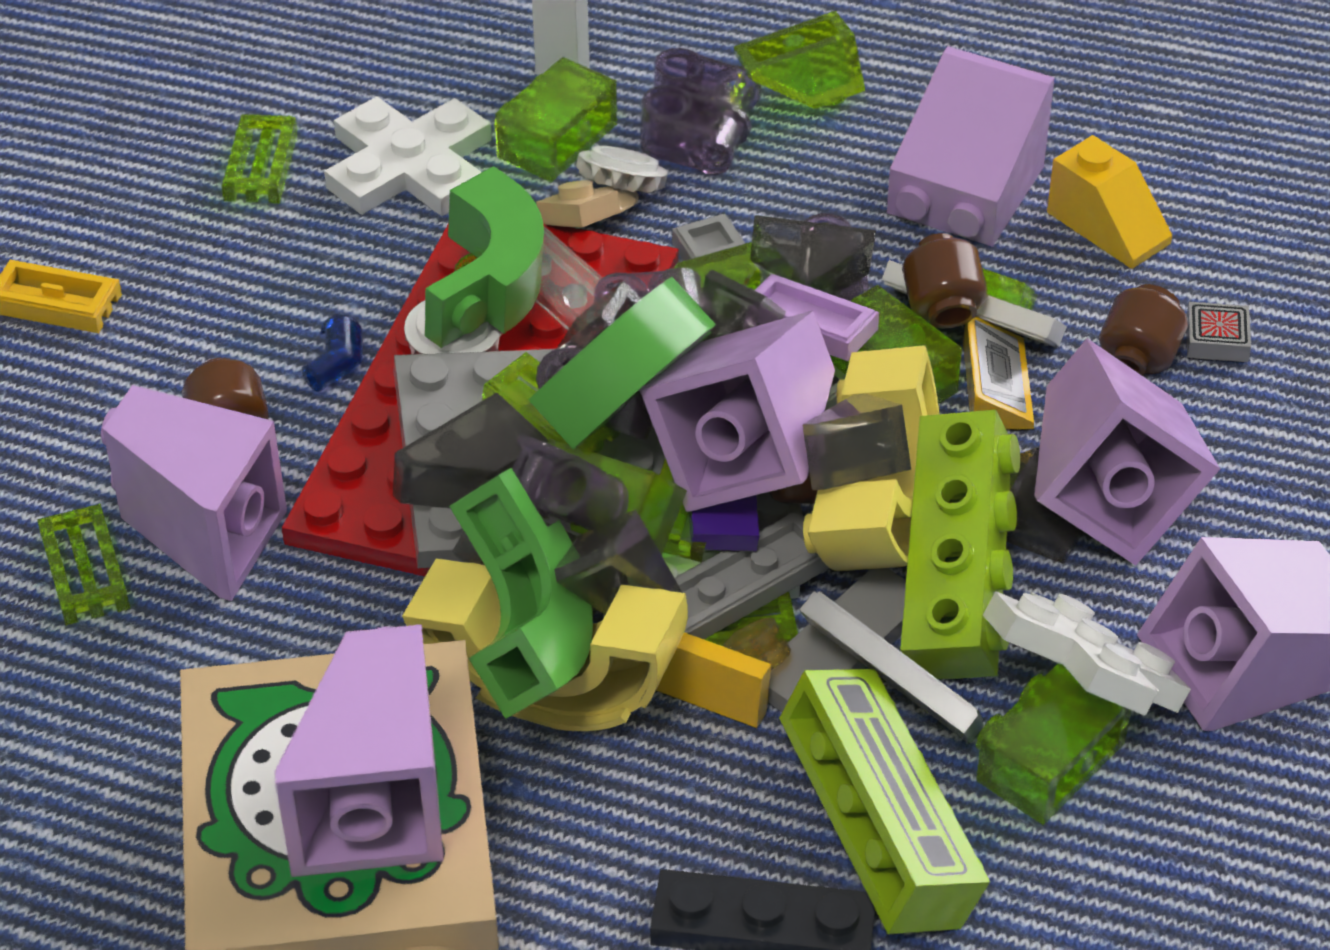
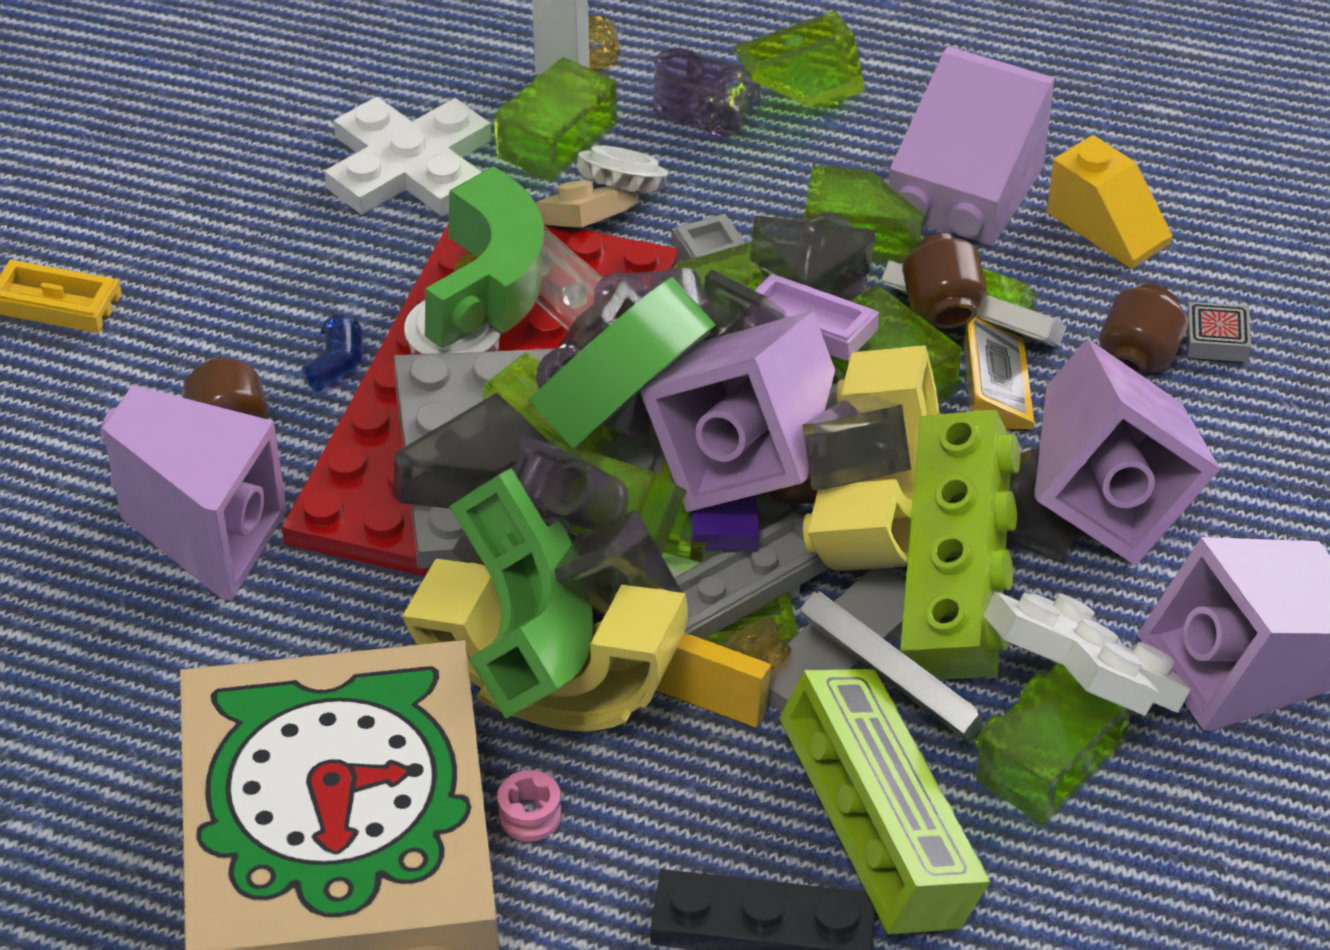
clear neon green tile [37,504,130,626] -> none
clear neon green tile [221,114,298,204] -> none
lavender slope [275,625,444,877] -> none
clear purple piece [640,85,752,175] -> none
none -> bright pink bush [497,770,561,842]
none -> clear yellow bush [588,16,620,71]
none -> clear neon green slope [803,165,923,263]

